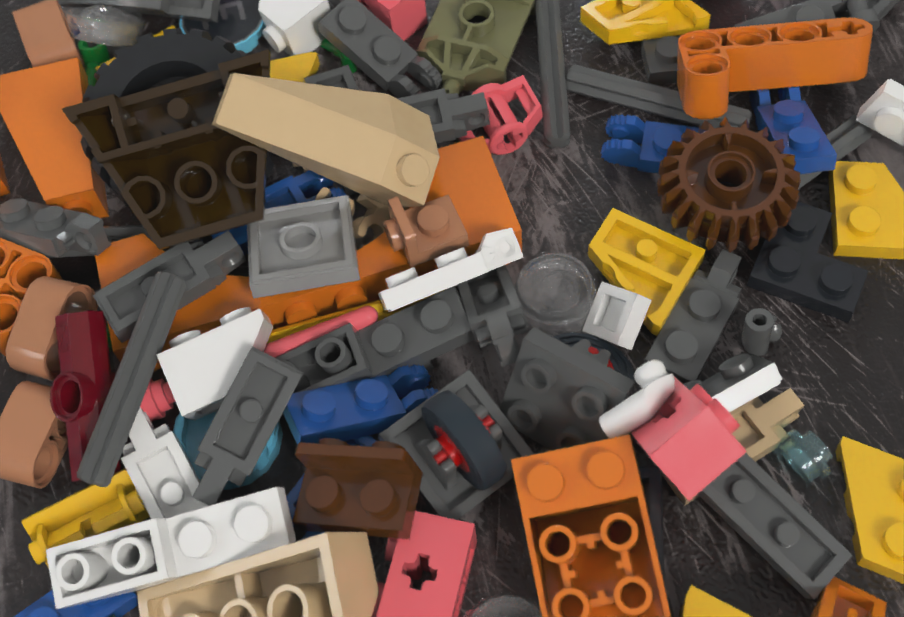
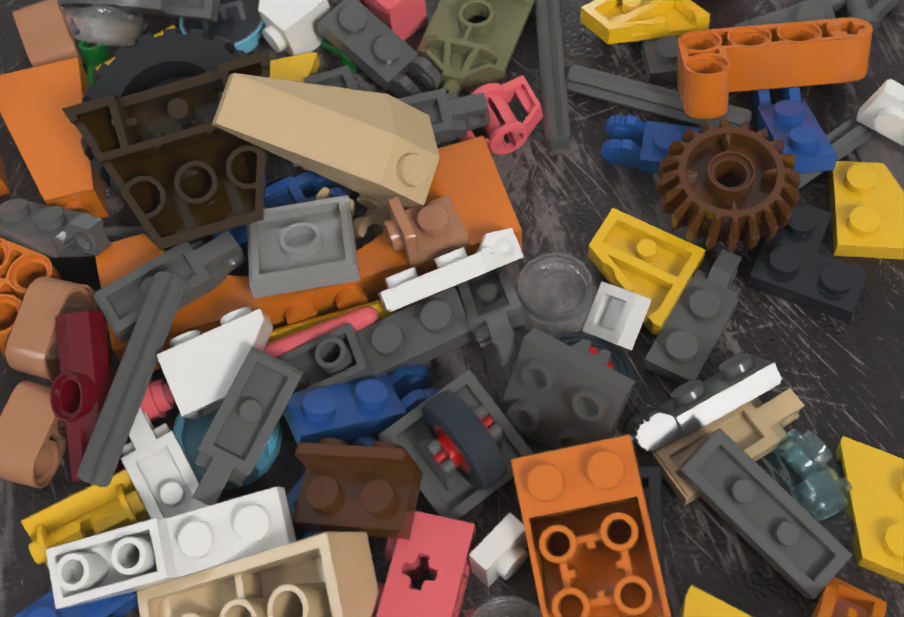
white arm [599,359,675,438] -> none
coral brick [630,376,747,501] -> none
dark grey arm [741,308,782,356] -> none
none -> white plate [469,513,528,588]
none -> clear light blue plate [793,469,853,521]

